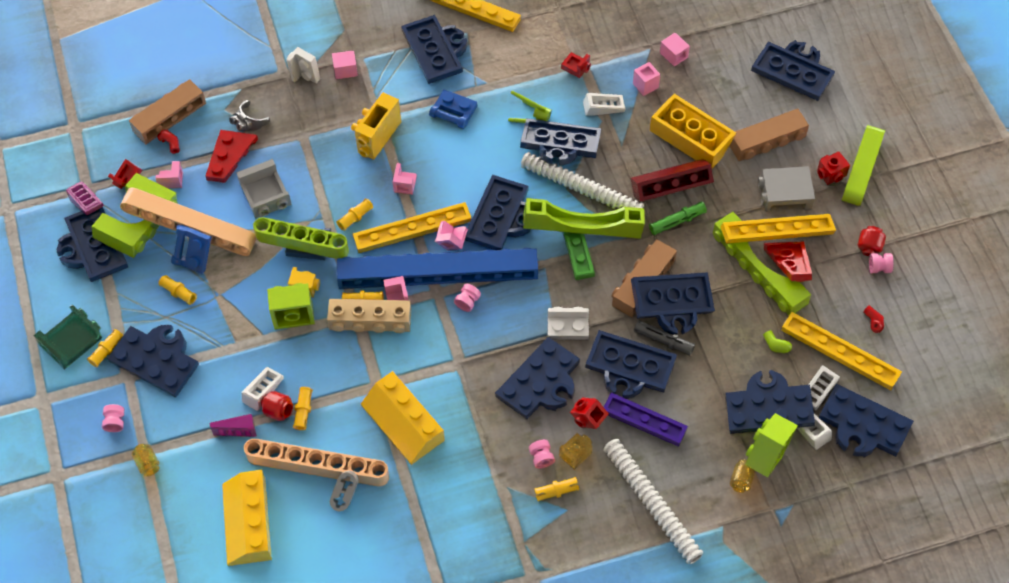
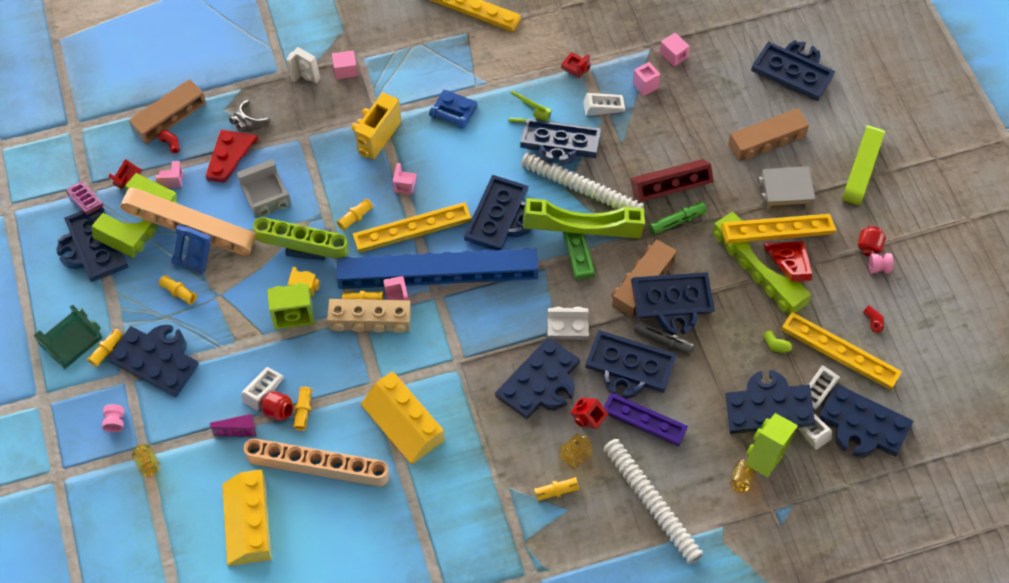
light grey beam [330,470,359,512] -> none
dark blue plate [401,15,467,84] -> none
bright pink panel [435,221,468,251] -> none
bright pink wheel [454,284,481,312] -> none
bright pink wheel [529,440,555,469] -> none
yellow slope [649,94,736,169] -> none
red brick [817,151,850,185] -> none

